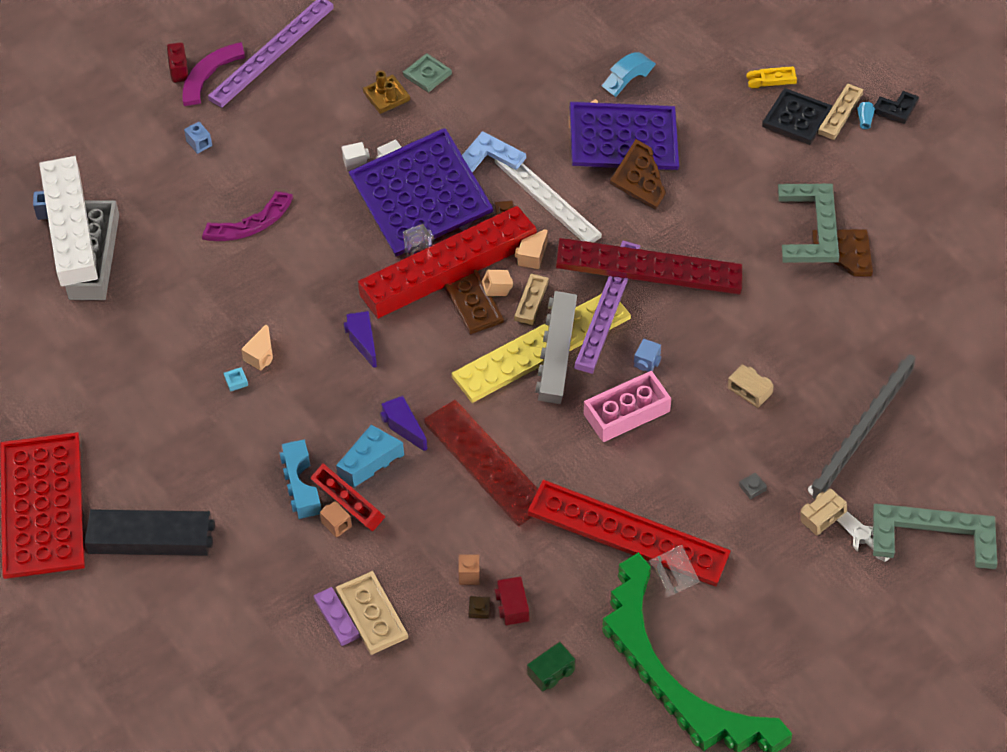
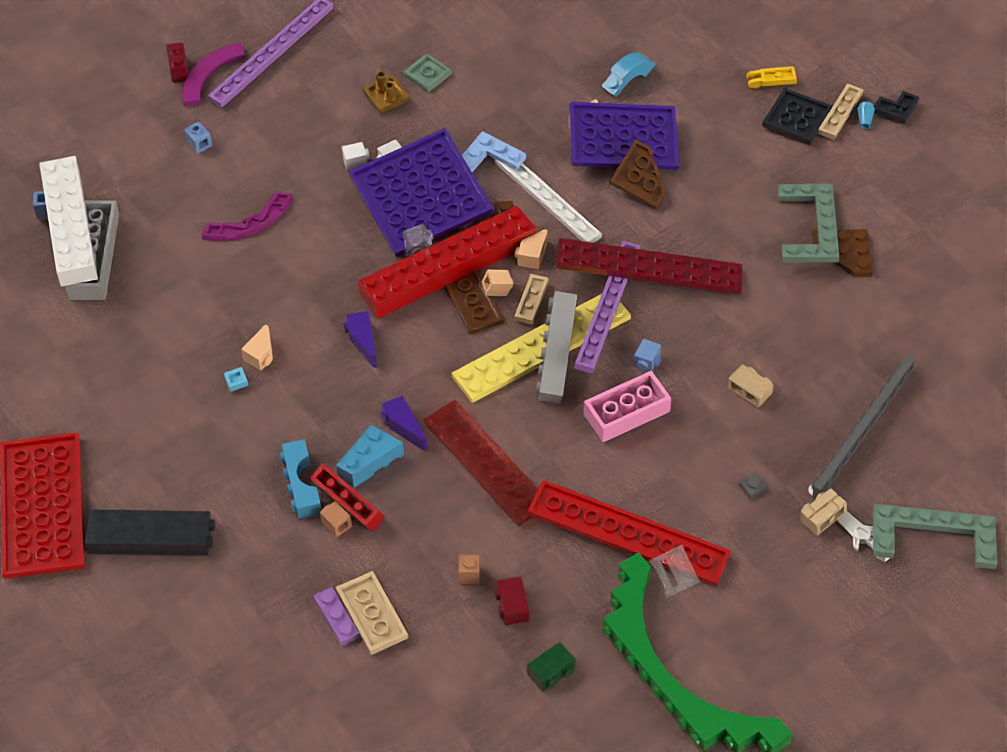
dark brown plate [468,596,490,619] -> none

